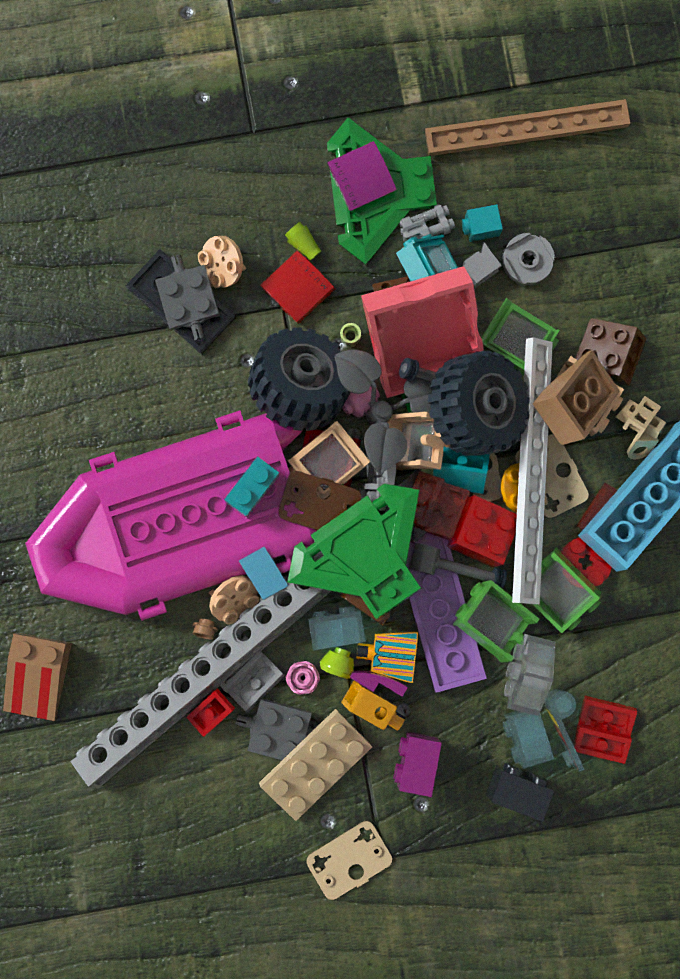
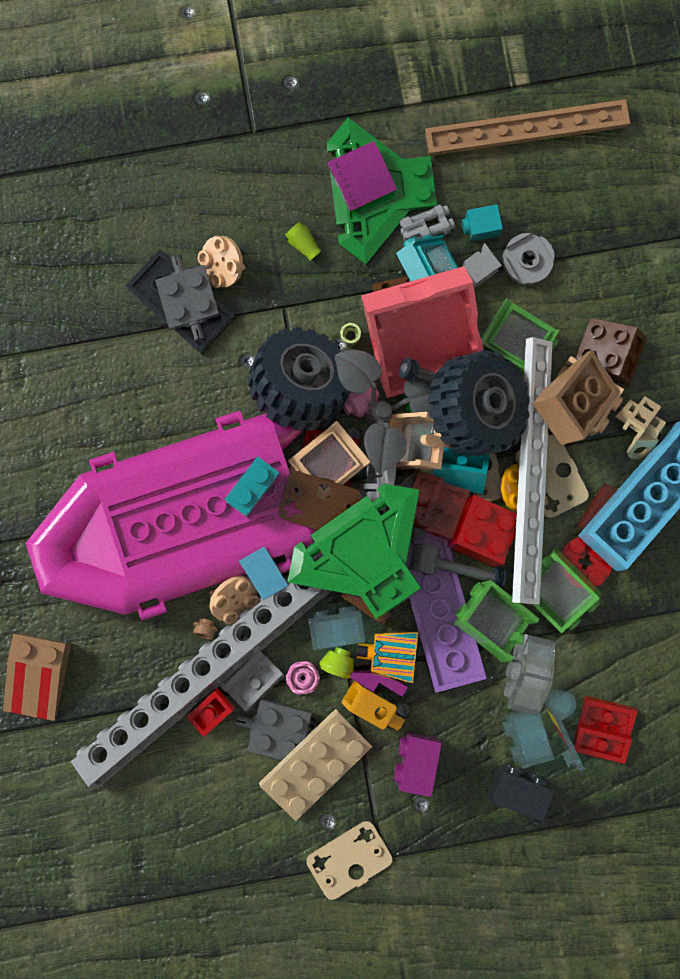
red slope [260,251,335,324] -> none

